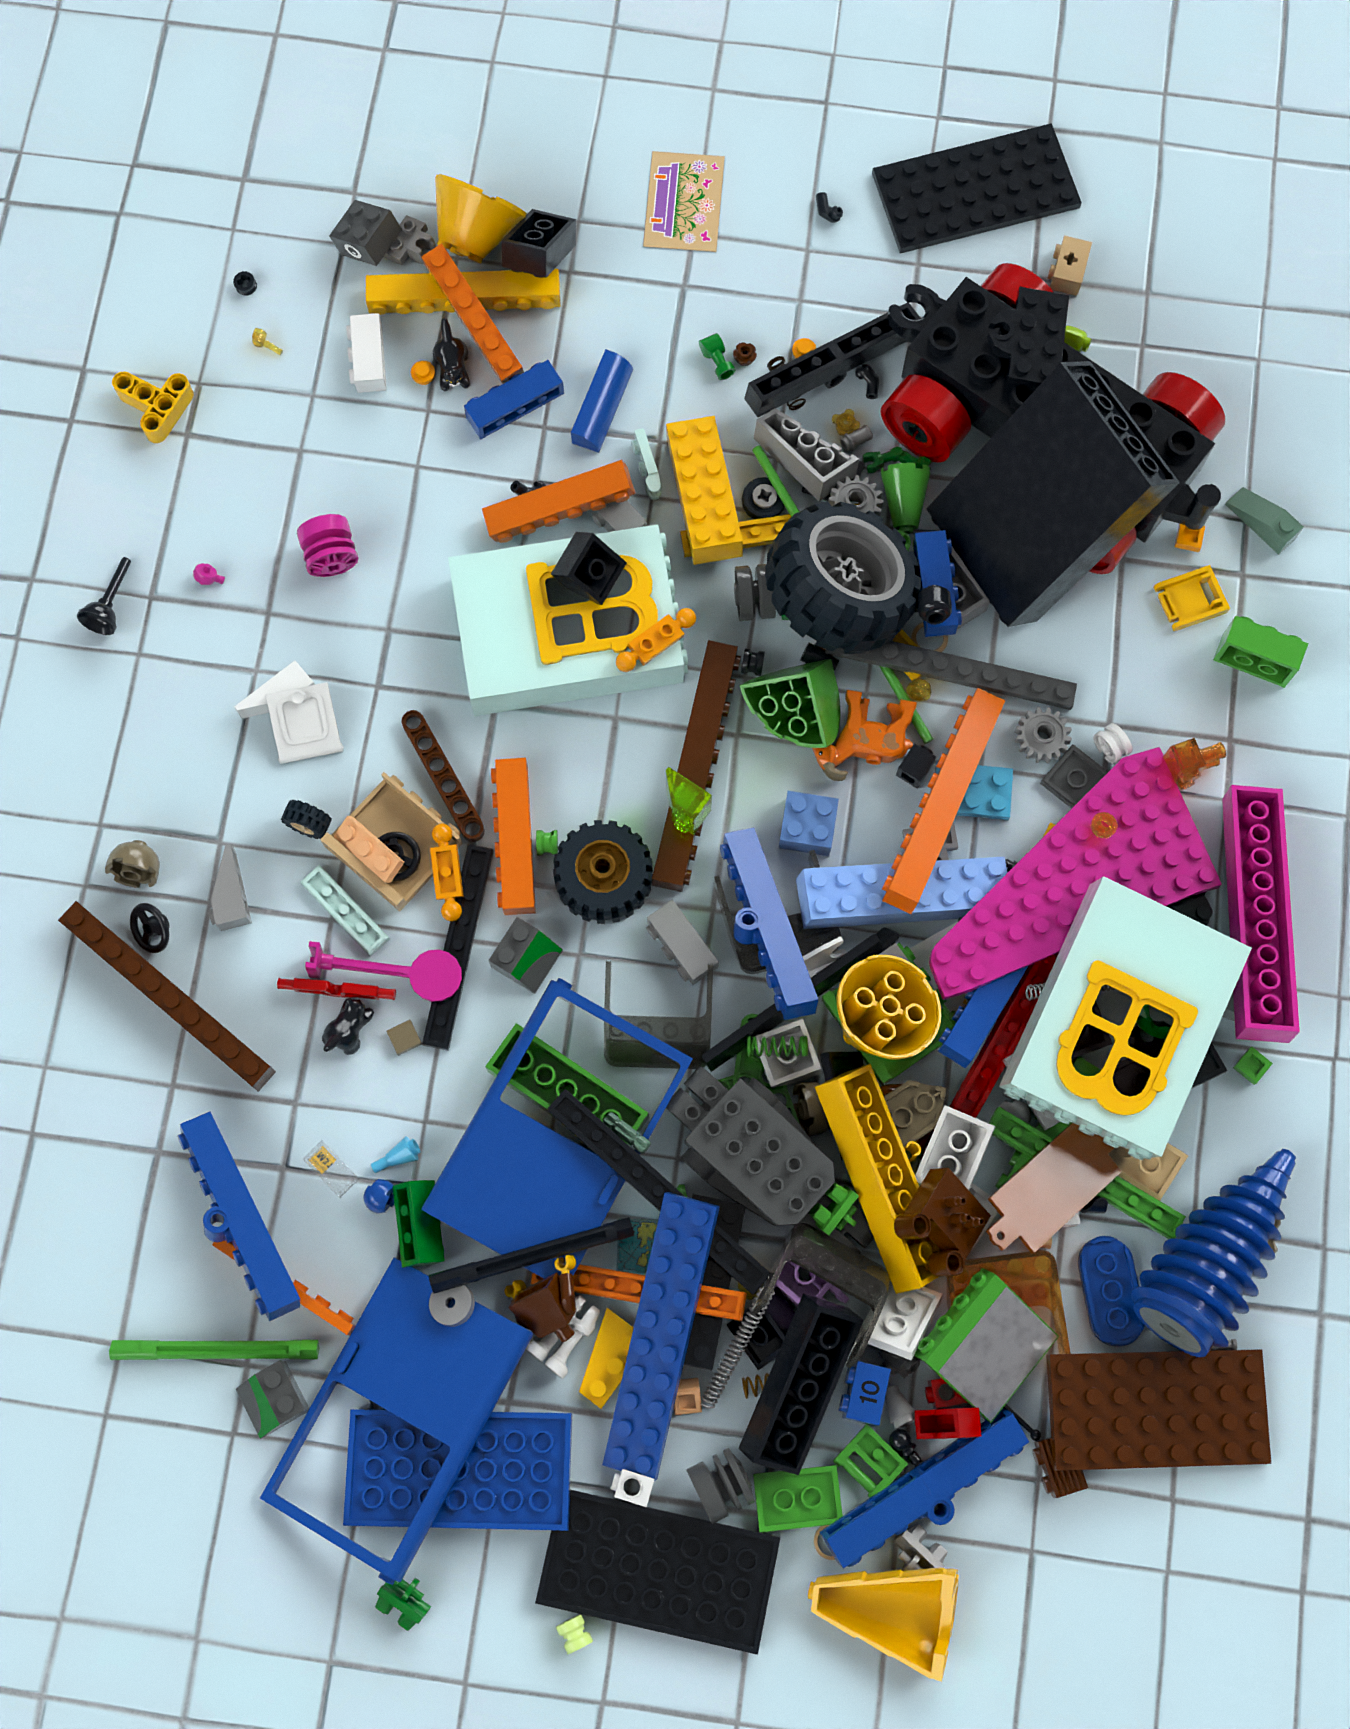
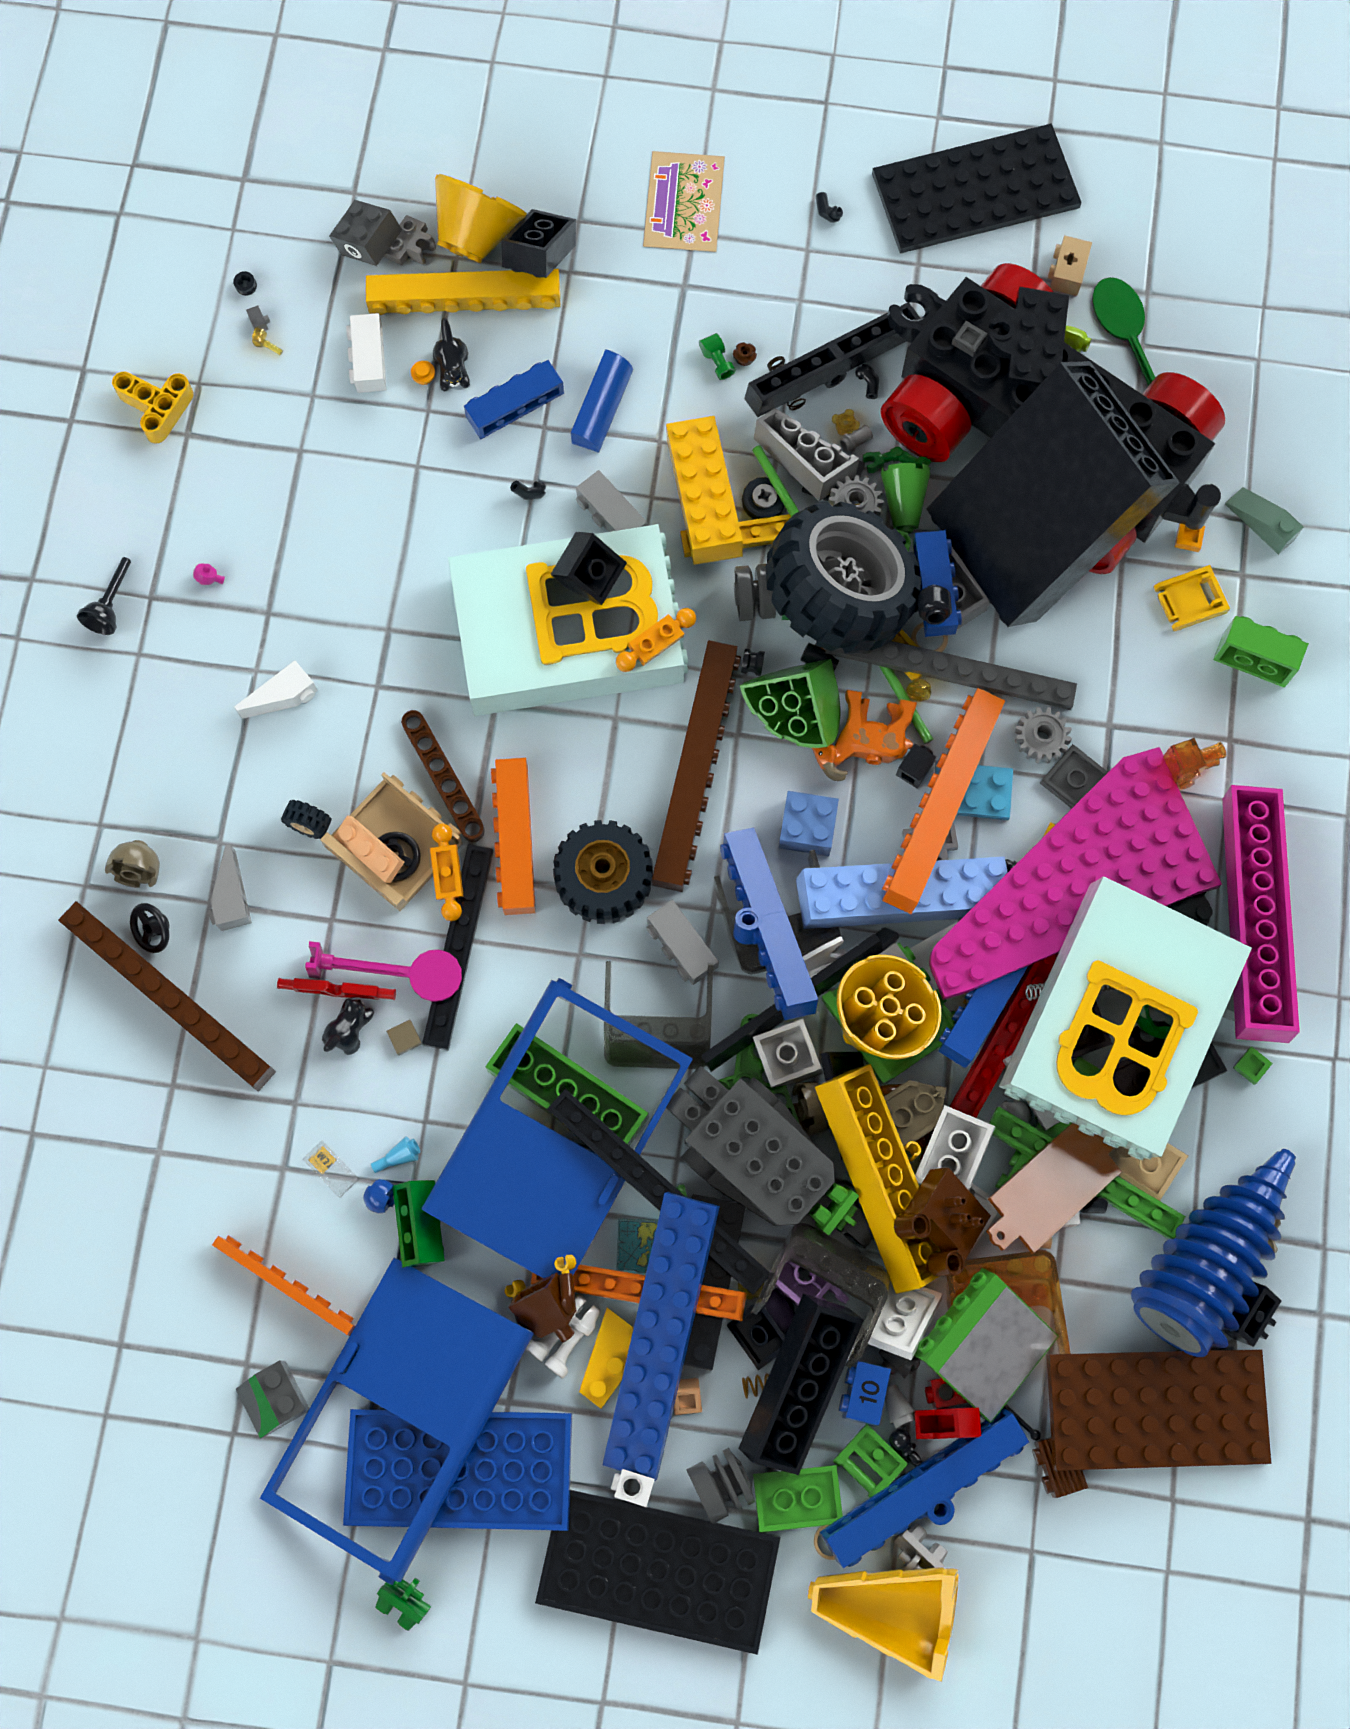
bright green piece [109,1340,319,1360] -> none
blue hinge [177,1111,300,1322] -> none
white container [265,682,344,764] -> none
dark pink wheel [297,514,359,577] -> none
light aqua tile [300,865,390,957] -> none
orange brick [421,243,524,384] -> none
black piece [428,1217,635,1294] -> none
light grey piece [429,1285,475,1327] -> none
orange brick [482,460,635,543] -> none
dark grey slope [488,917,563,994] -> none
bright green wheel [536,830,558,856] -> none
yellowish green wheel [556,1614,593,1654] -> none
sand green axle [603,1112,651,1154] -> none
light aqua hinge [631,428,662,501] -> none
clear neon green slope [665,767,712,835] -> none
light grey piece [701,1288,775,1409] -> none
bright green piece [747,1036,808,1057] -> none
light orange plate [792,338,816,358] -> none
blue tile [1078,1236,1145,1347] -> none
plate [1091,812,1118,838] -> none
white wheel [1093,723,1133,764] -> none
none -> flat silver piece [246,305,270,334]
none -> dark grey tile [952,321,988,357]
none -> green piece [1092,277,1155,386]
none -> black brick [1223,1282,1282,1347]

